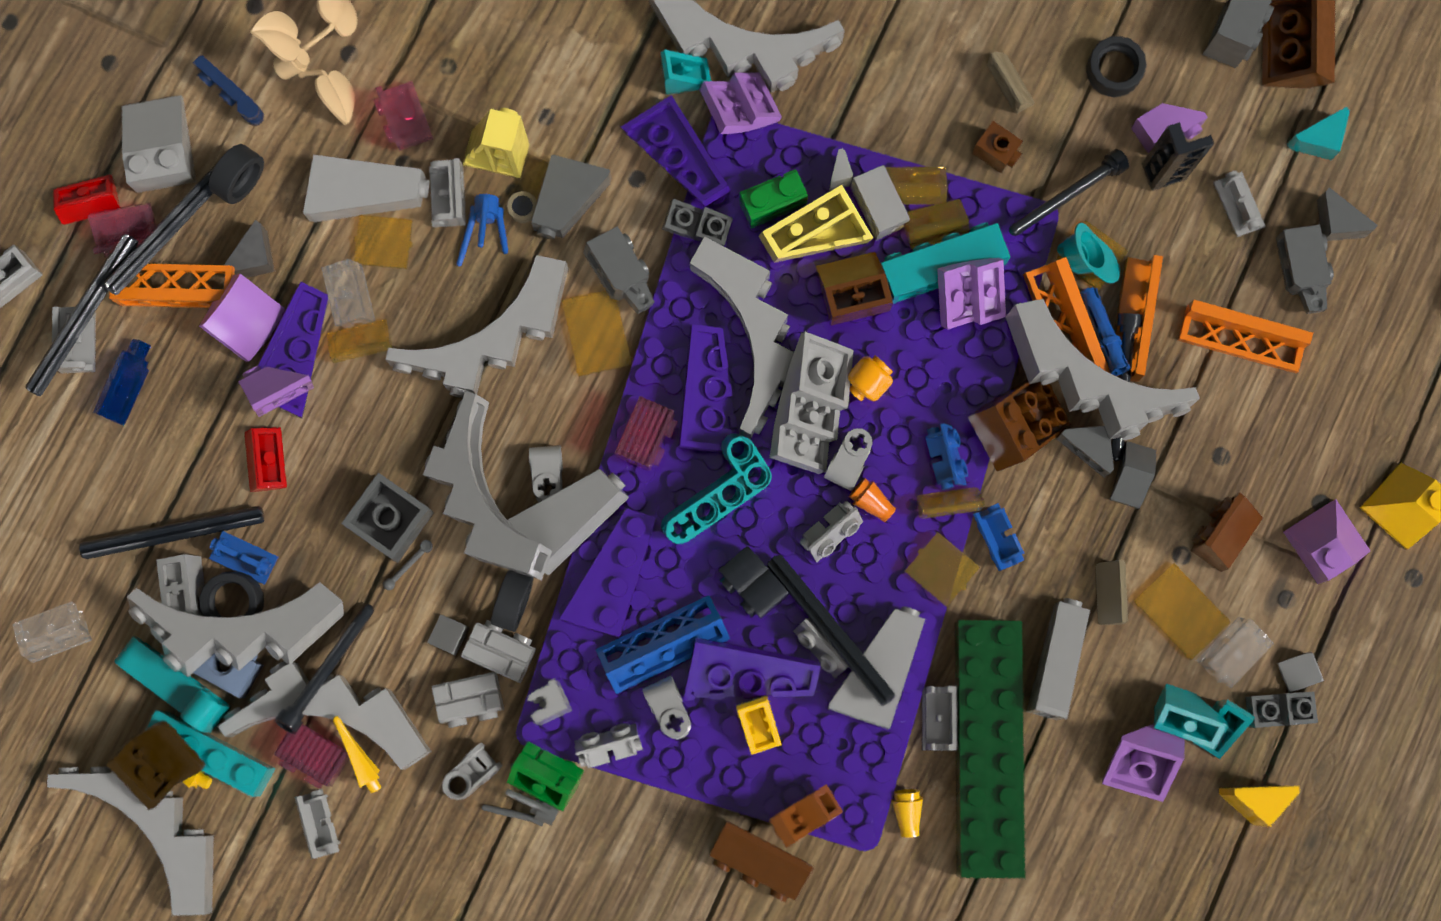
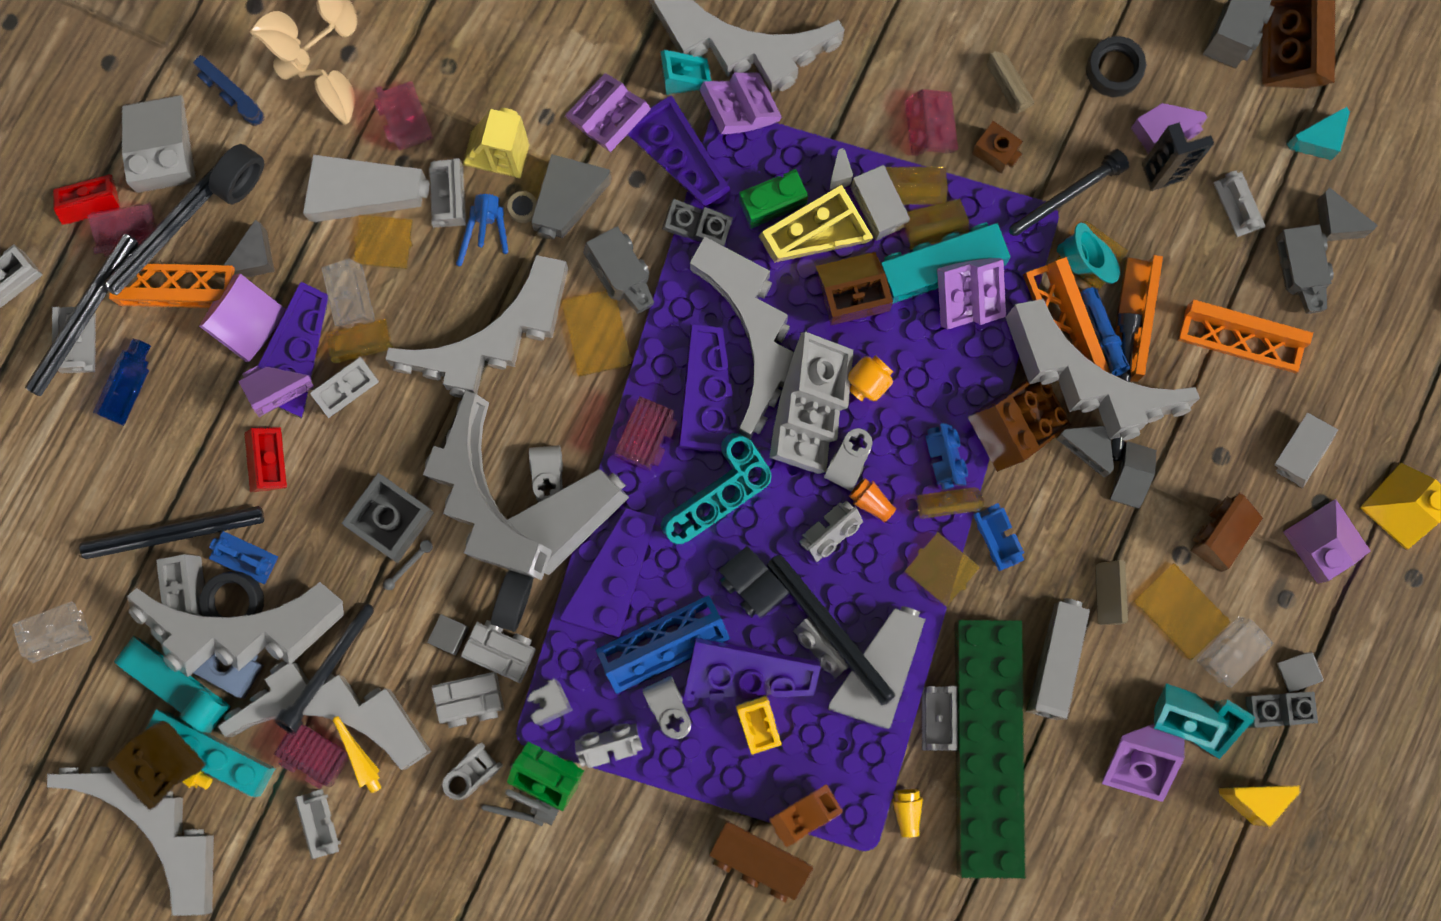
none -> light grey hinge [310,357,379,418]
none -> medium lavender slope [565,73,651,152]
none -> clear pink bracket [905,89,958,156]
none -> light grey hinge [1275,413,1338,488]

